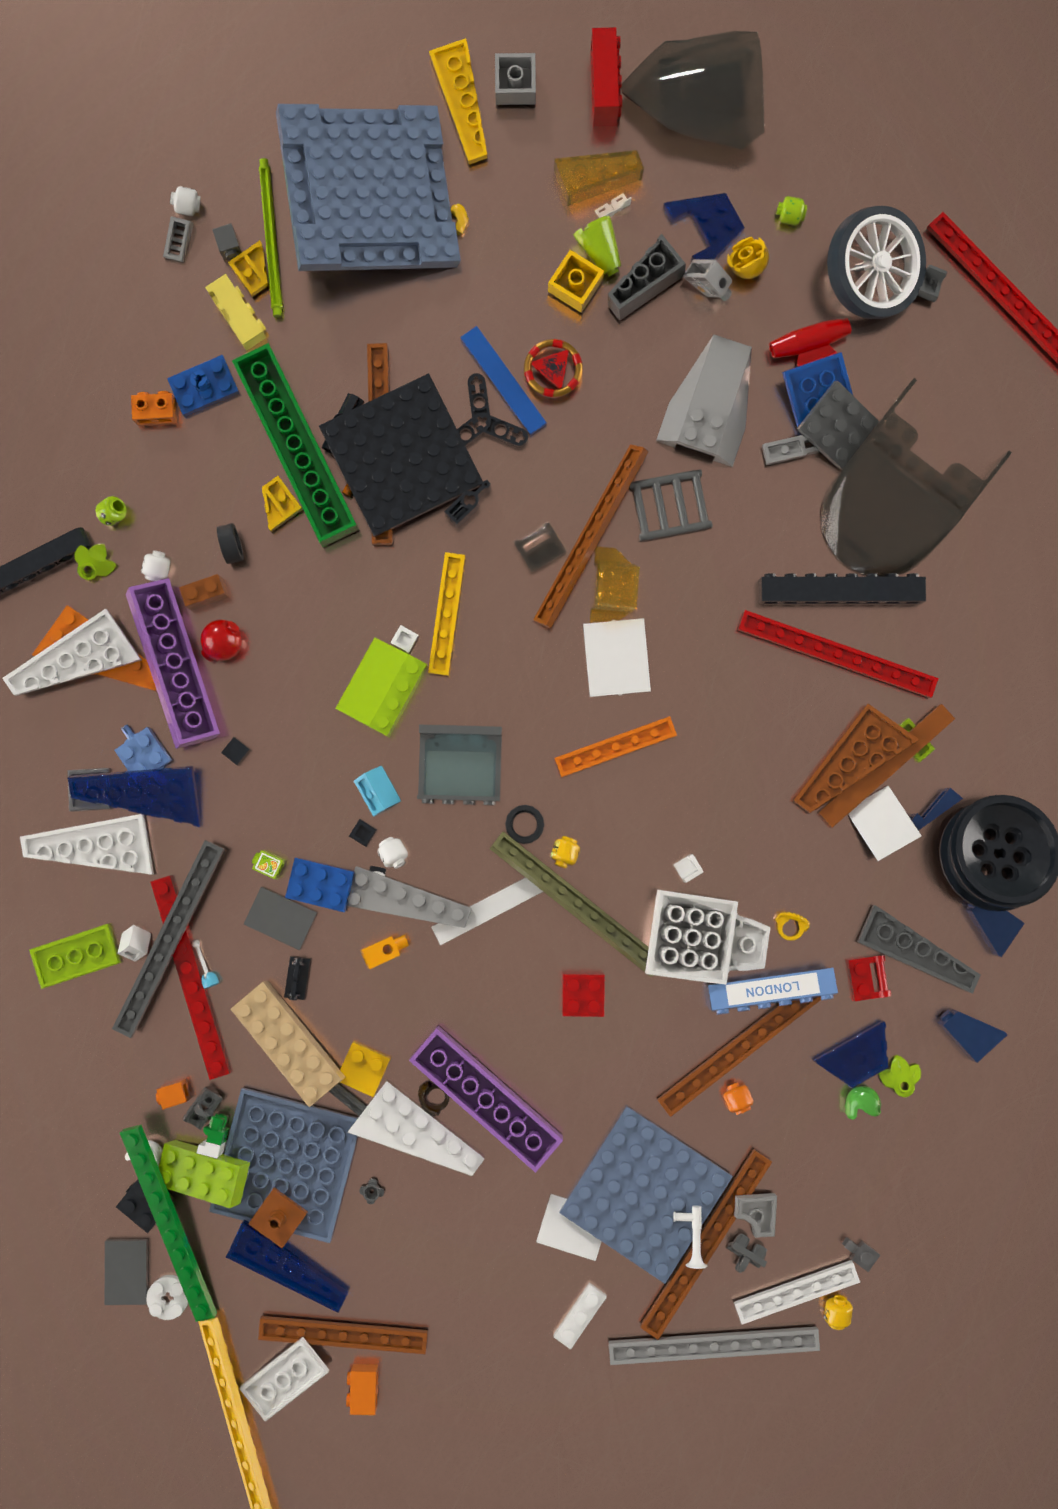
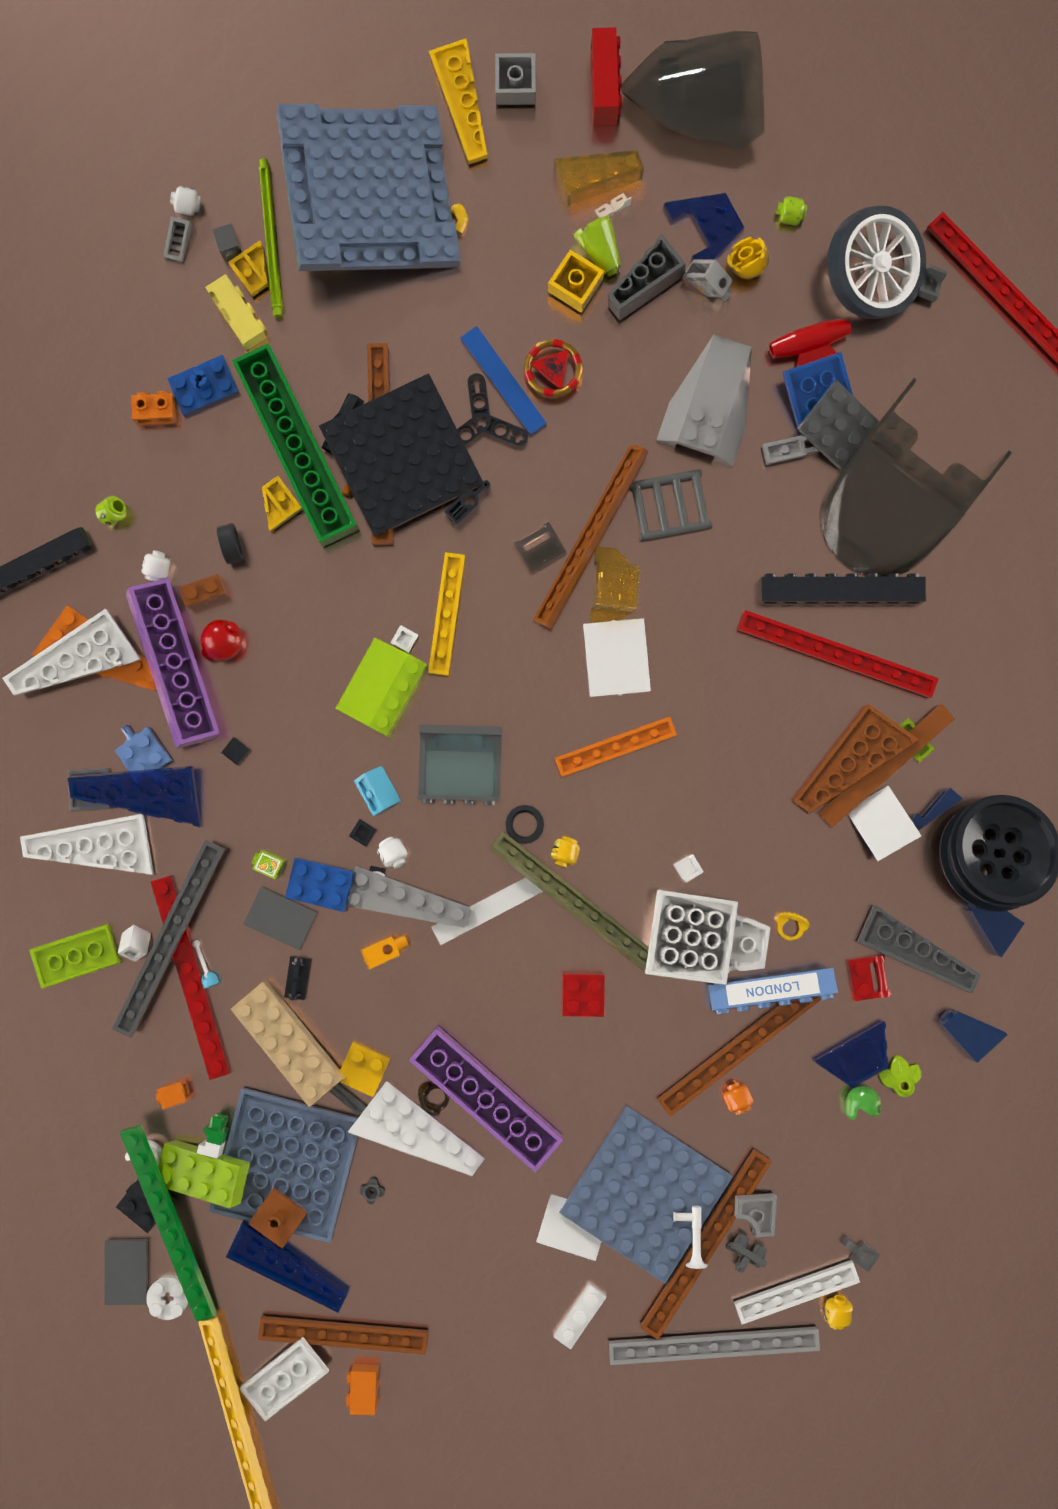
lime plate [75,544,116,580] -> none
dark grey hips [183,1087,222,1130] -> none

